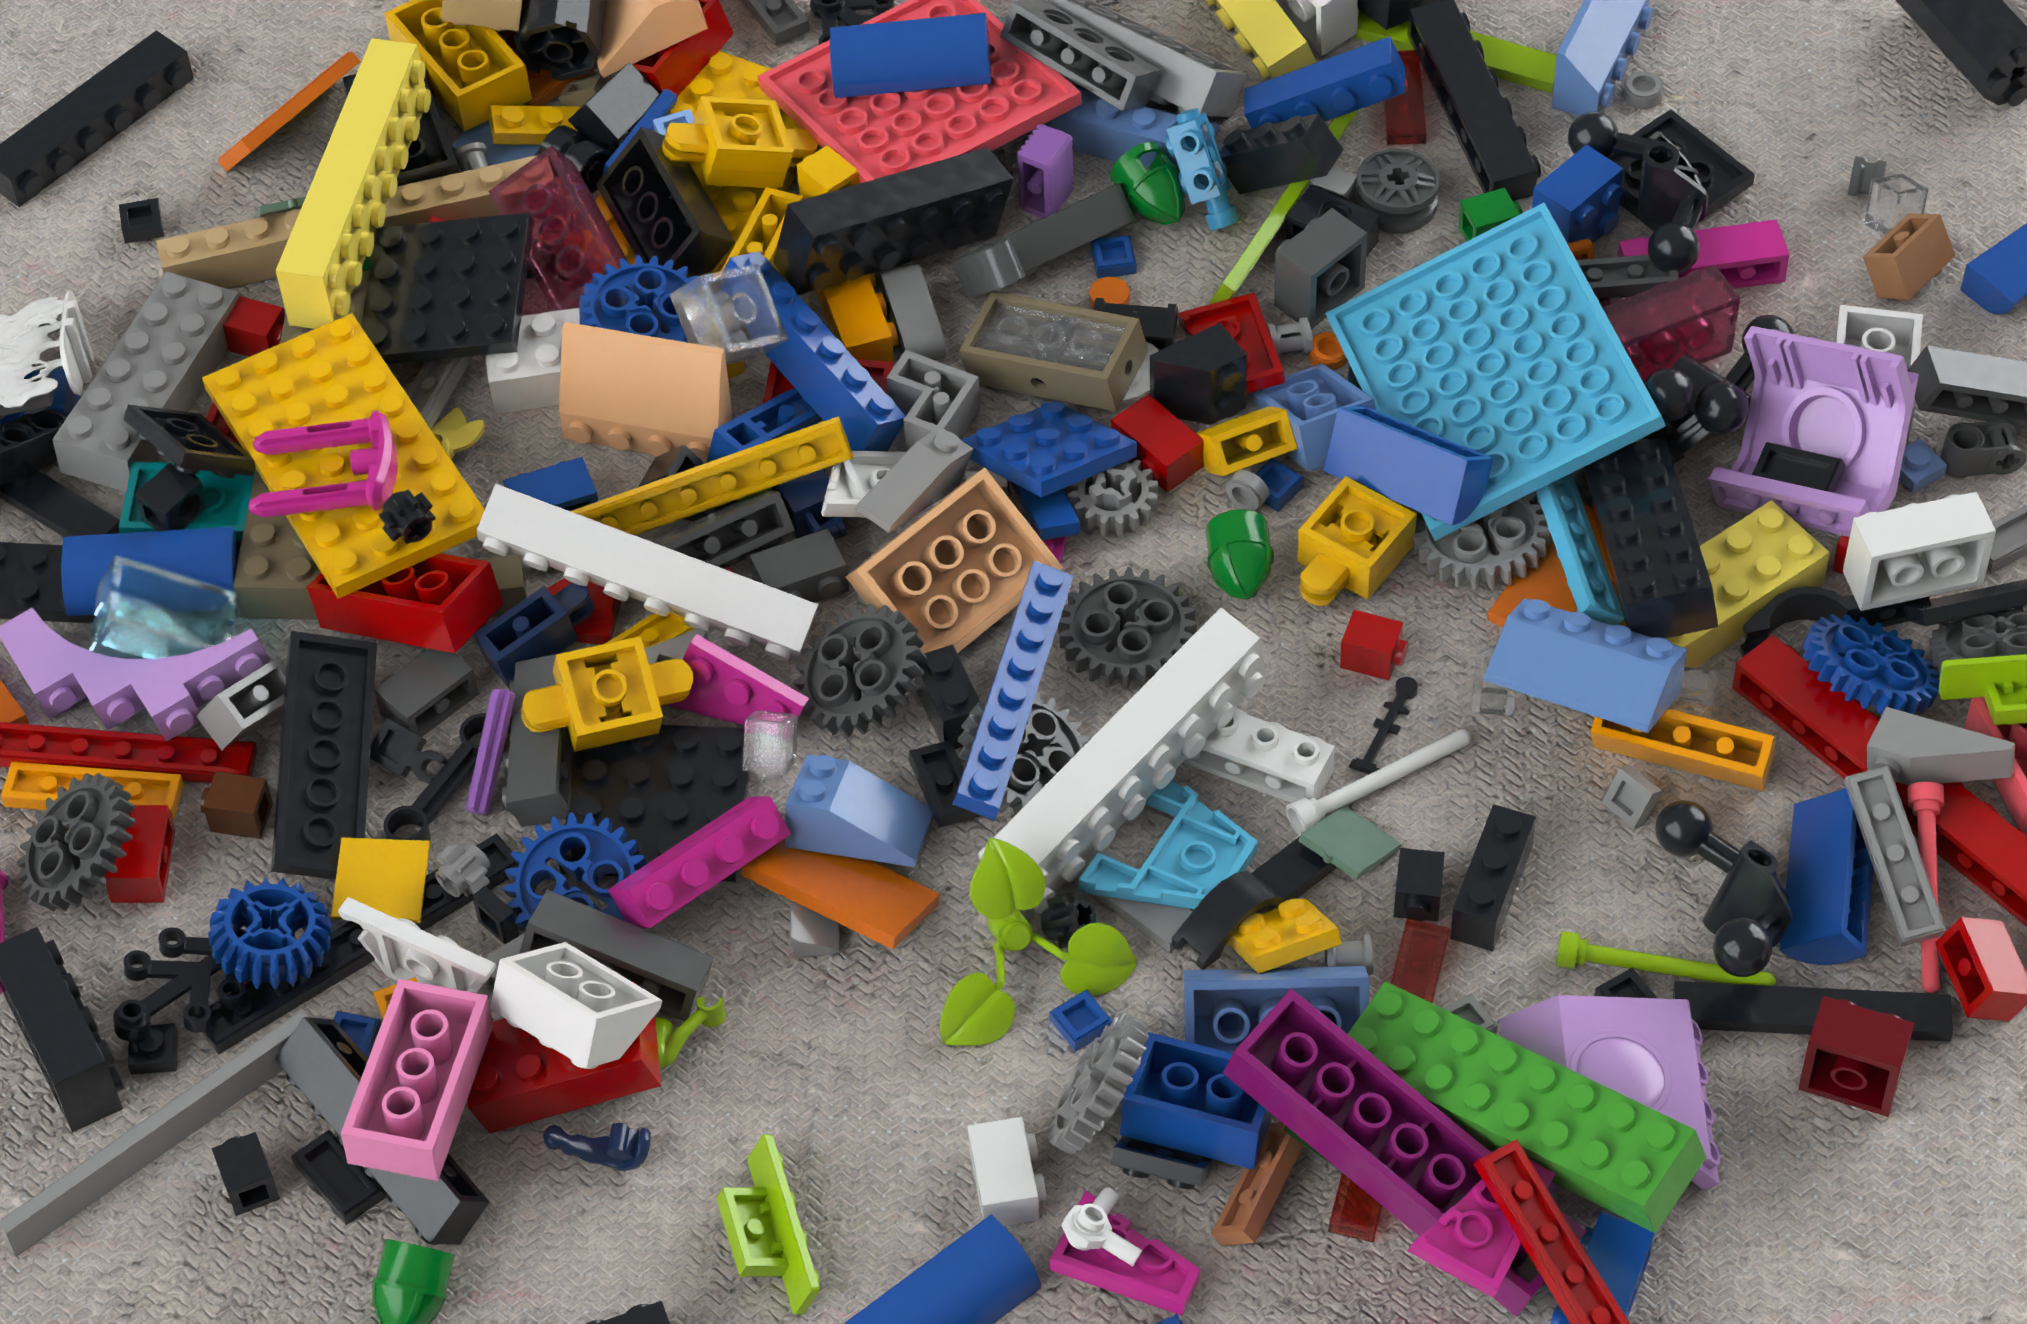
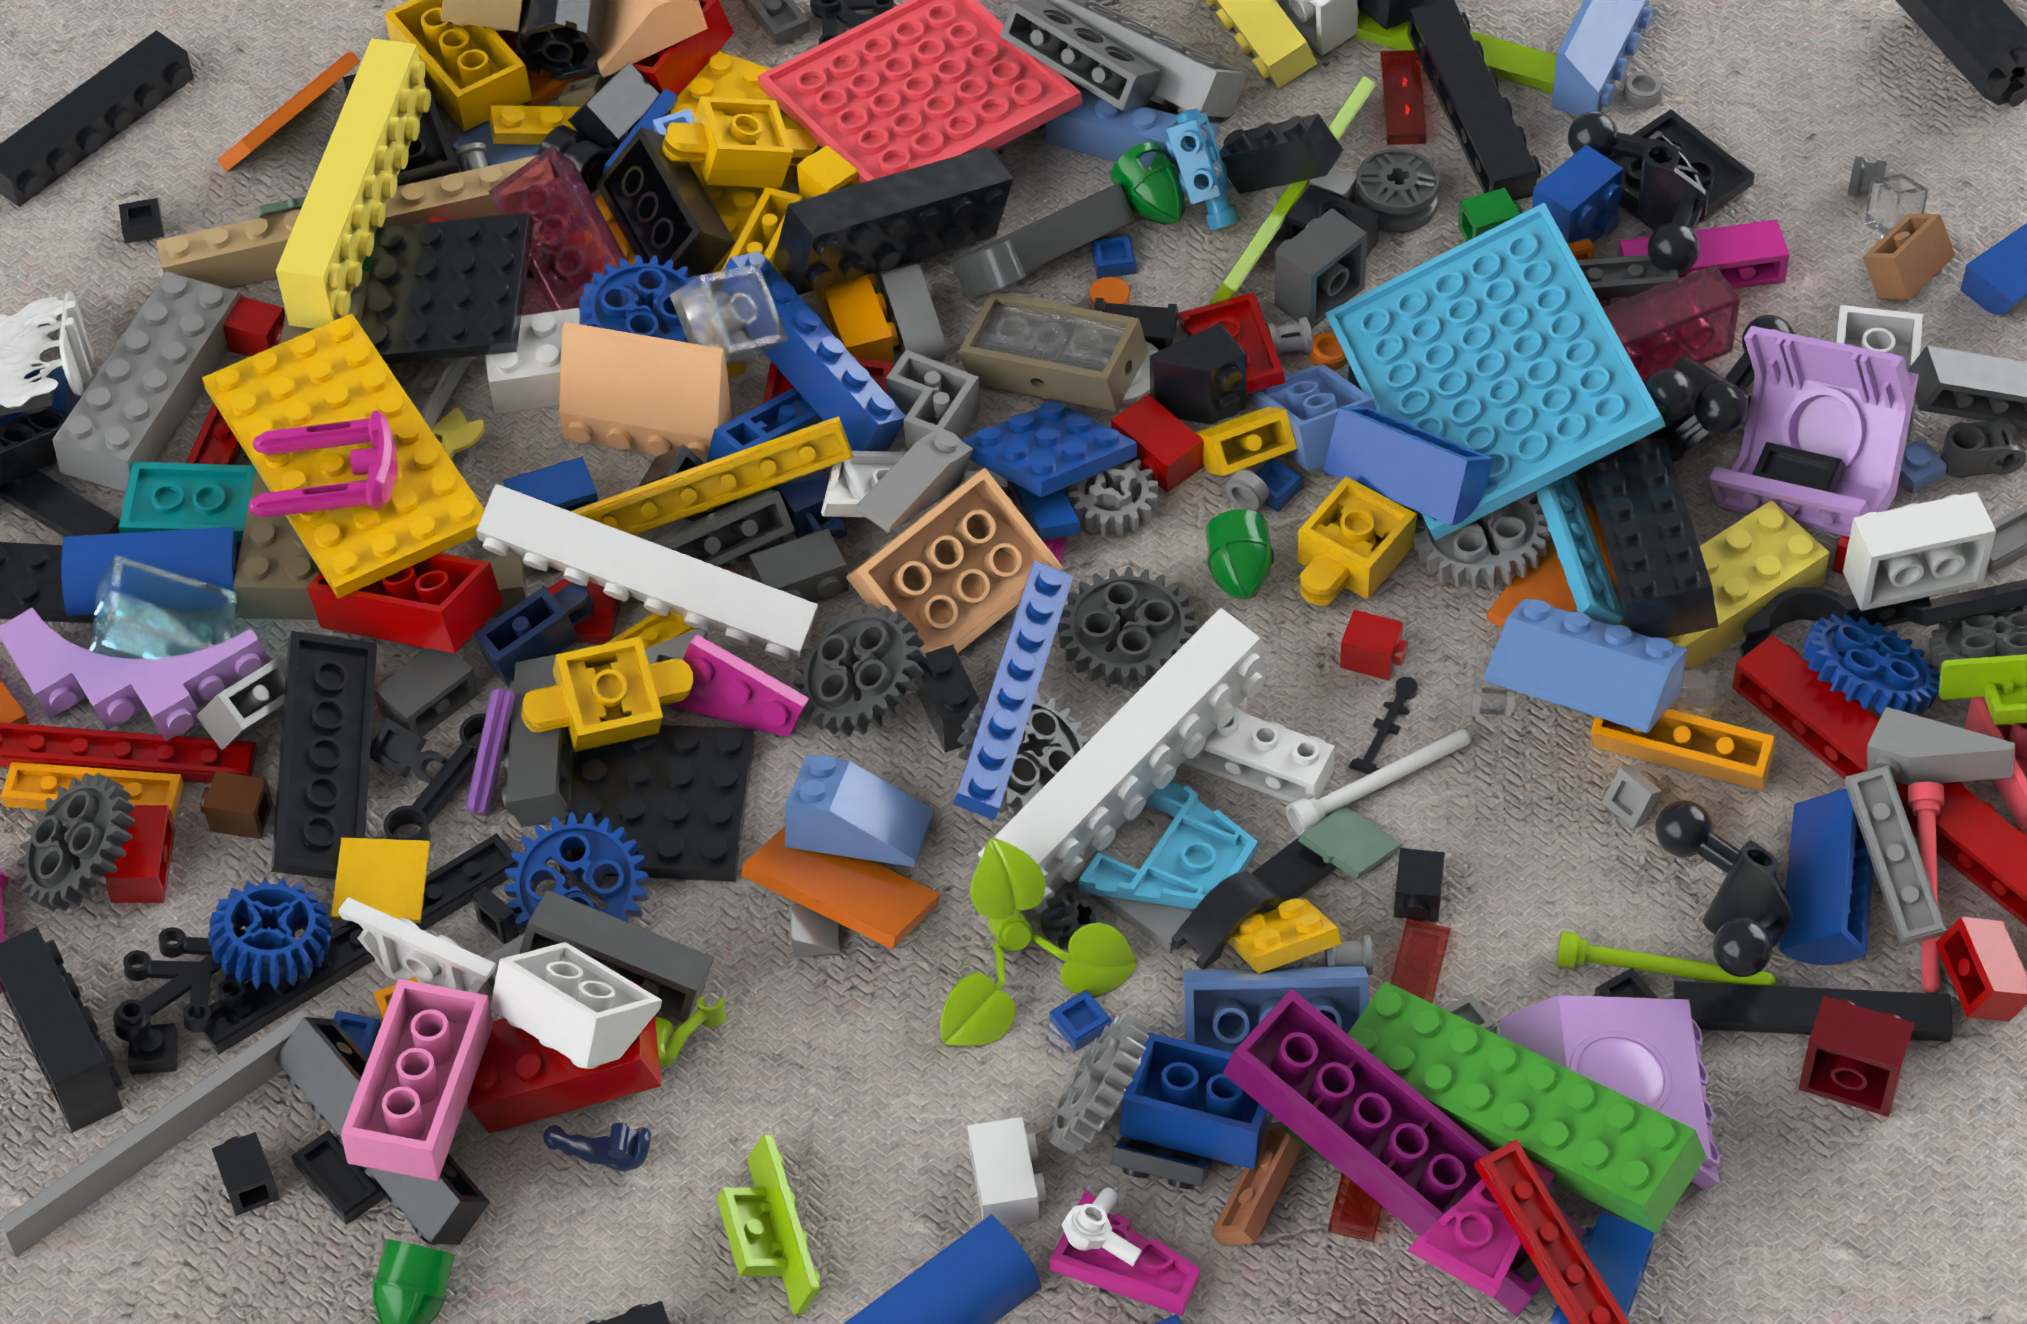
black plate [123,404,256,479] -> none
black brick [134,463,207,531] -> none
black gear [379,489,436,544] -> none
light grey gear [435,843,490,897] -> none
dark pink brick [608,796,791,928] -> none
clear brick [743,710,798,780] -> none
blue brick [830,13,991,98] -> none
black plate [909,740,980,828] -> none
medium lavender brick [1017,124,1074,218] -> none
blue brick [1244,36,1406,129] -> none
black brick [1450,804,1536,952] -> none

